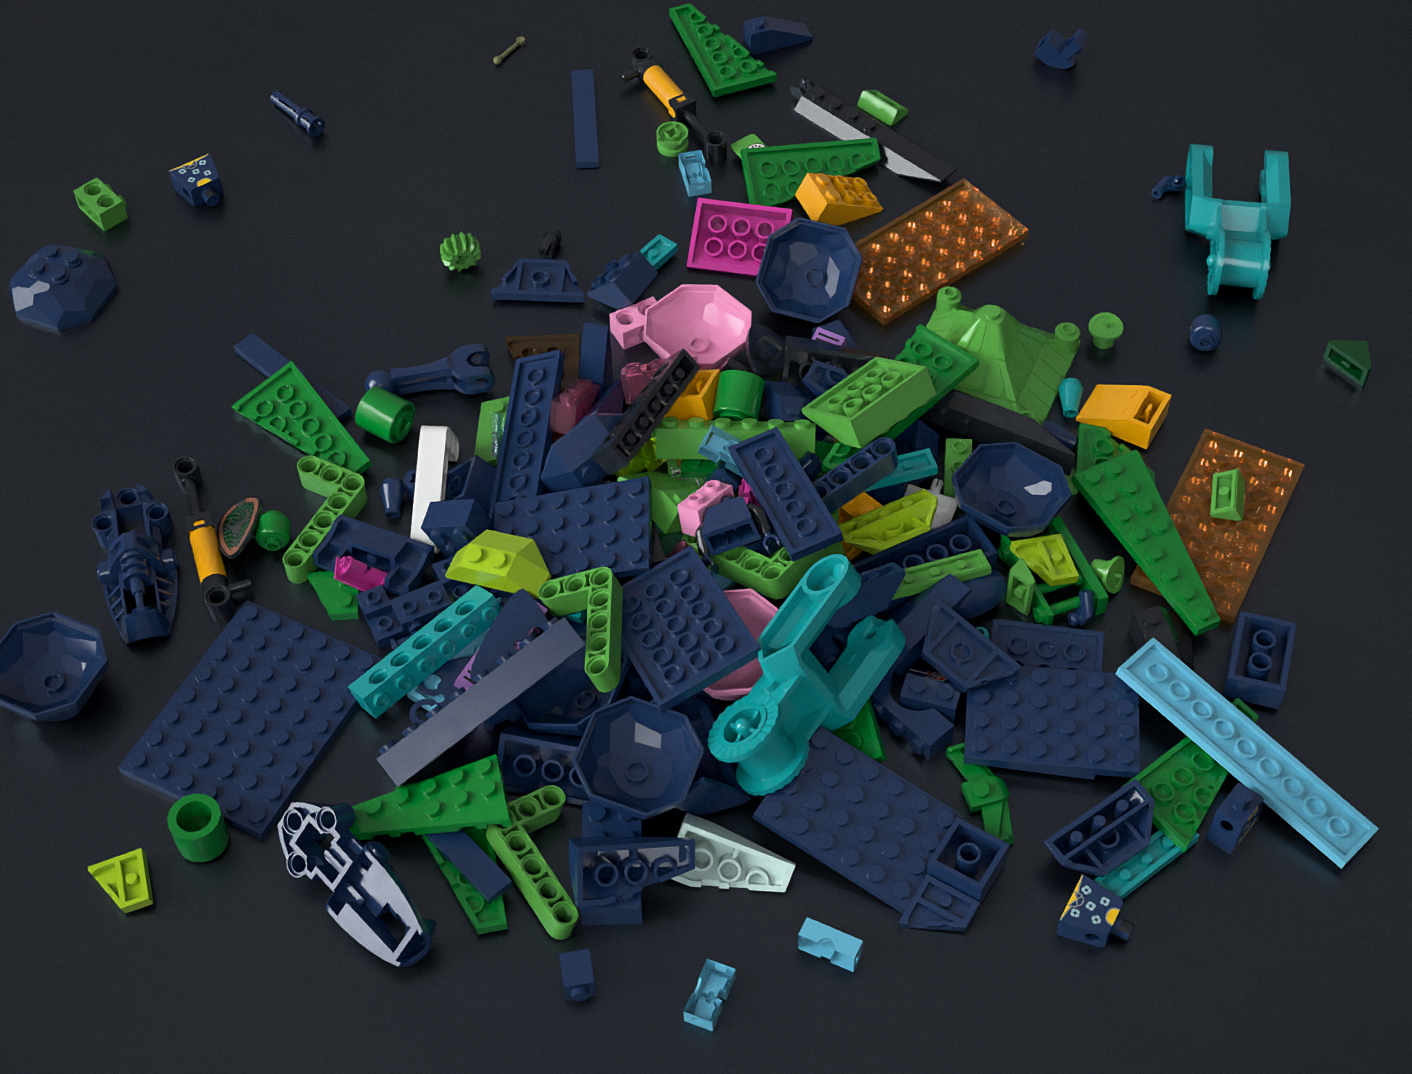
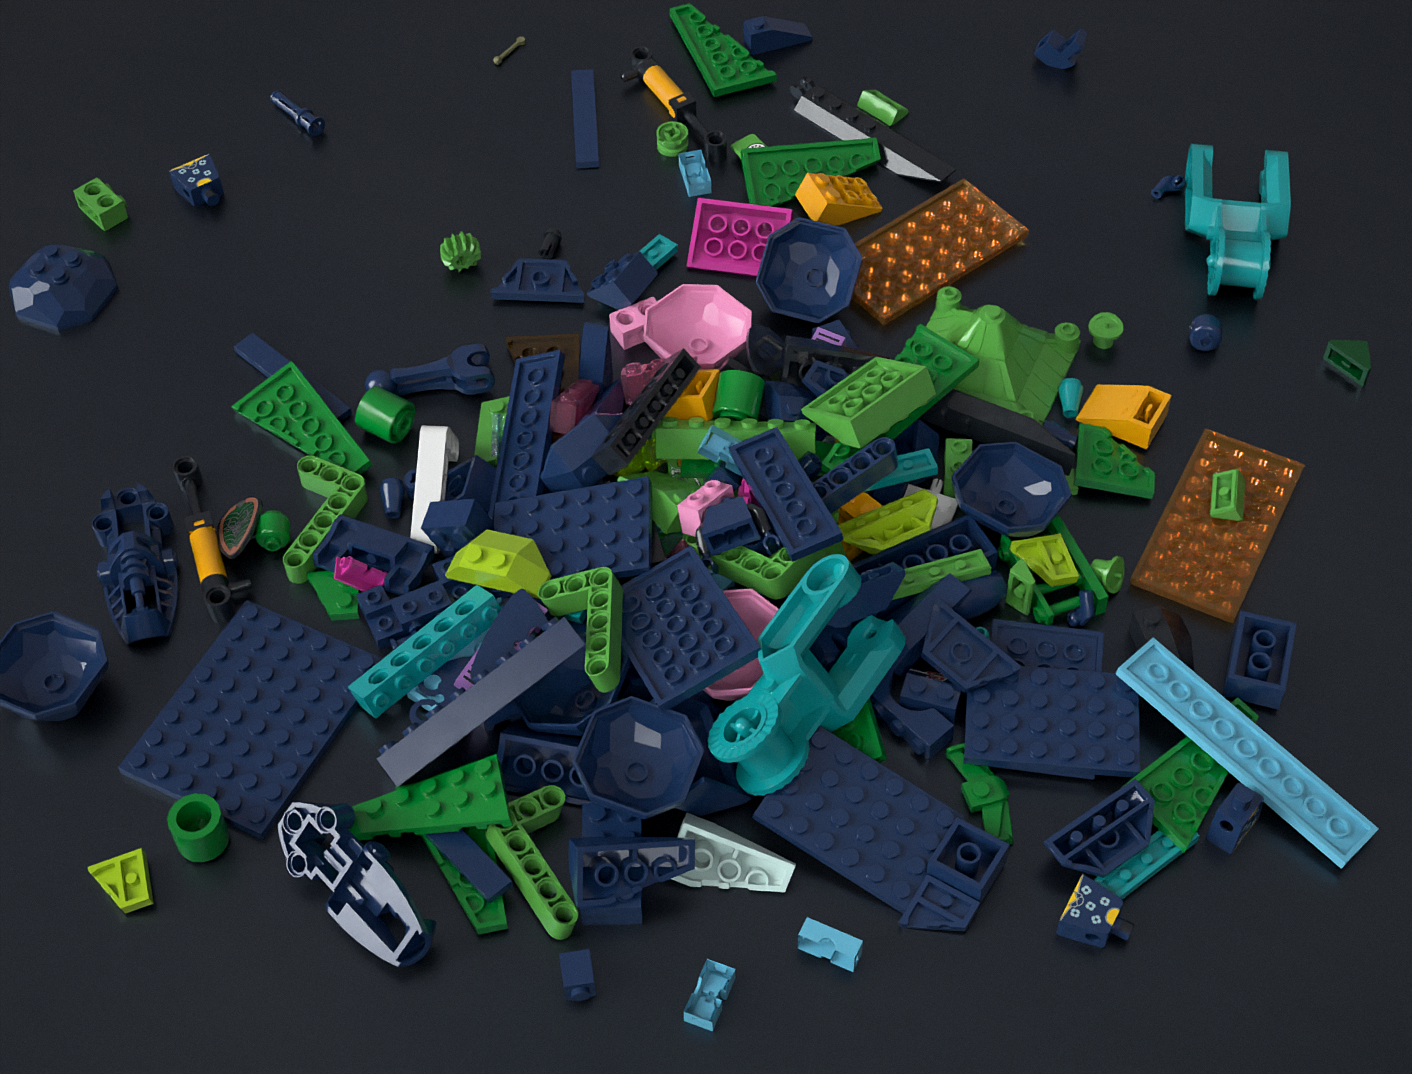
green wing [1071,450,1221,636] -> none

